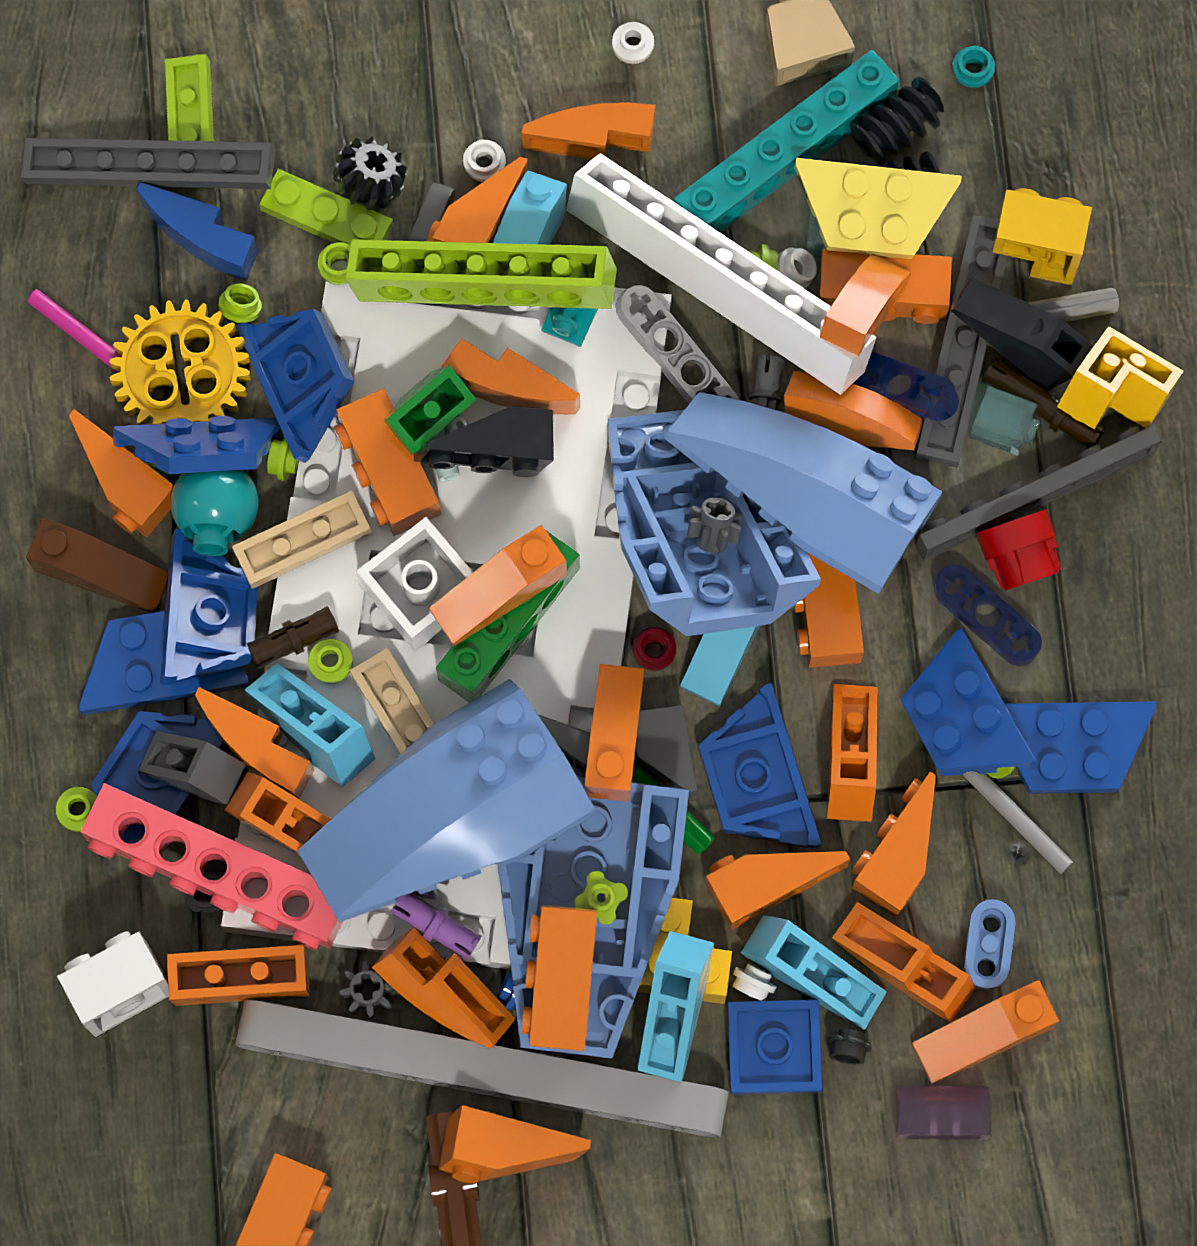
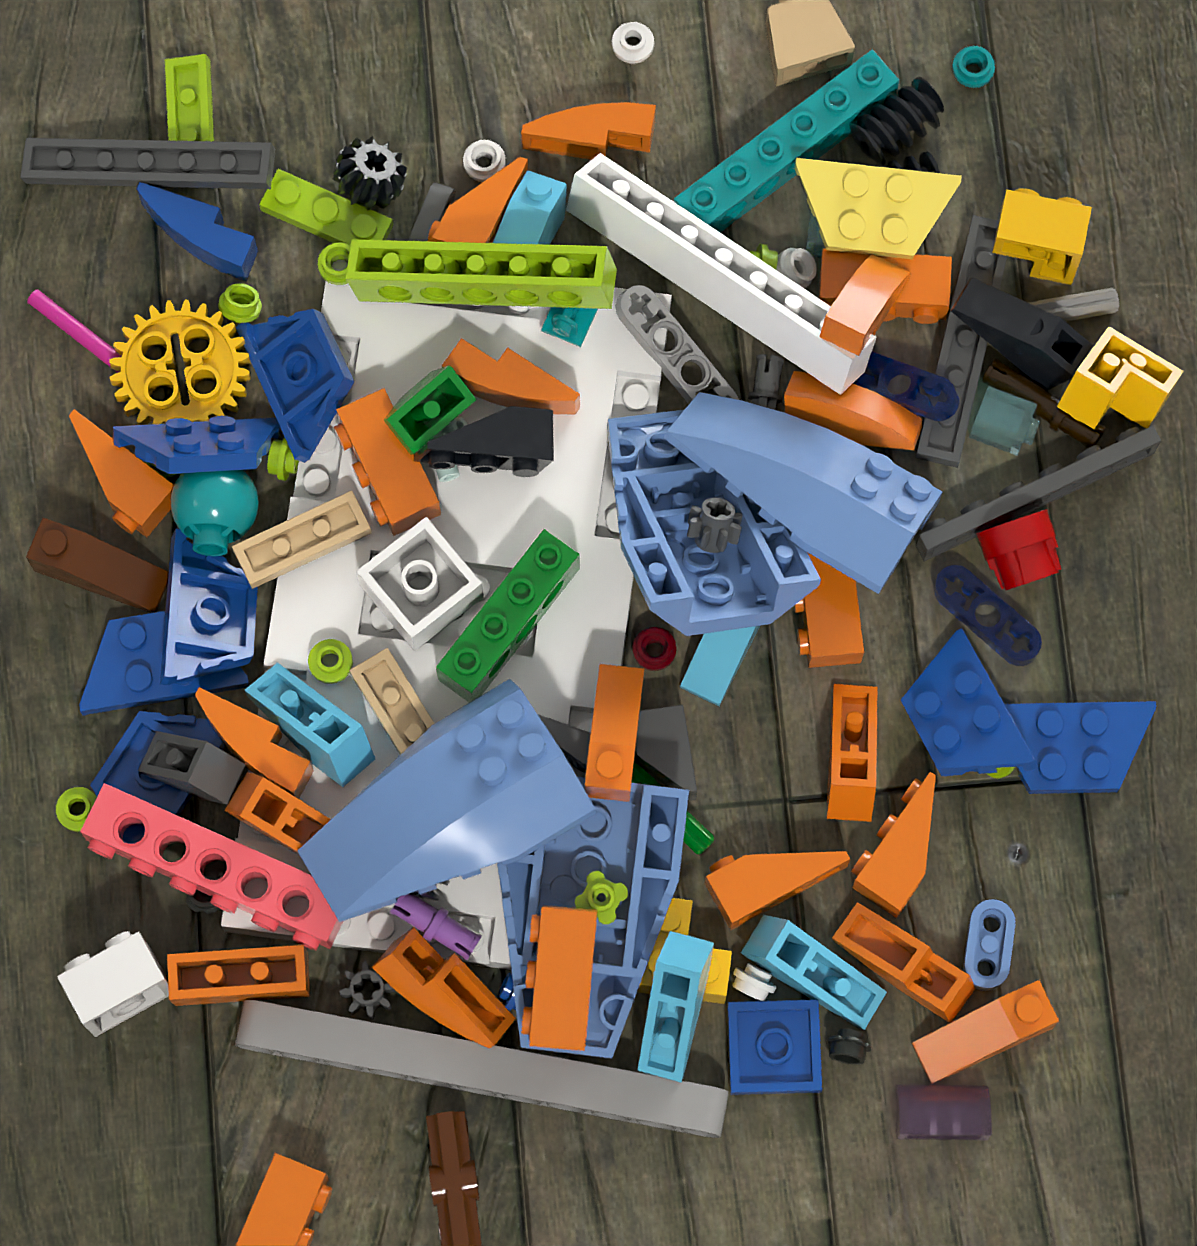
dark brown pin [247,606,339,669] -> none
orange slope [429,524,567,647] -> none
orange slope [439,1105,591,1183] -> none
blue wing [698,683,821,849] -> none
light grey bar [962,771,1073,874] -> none

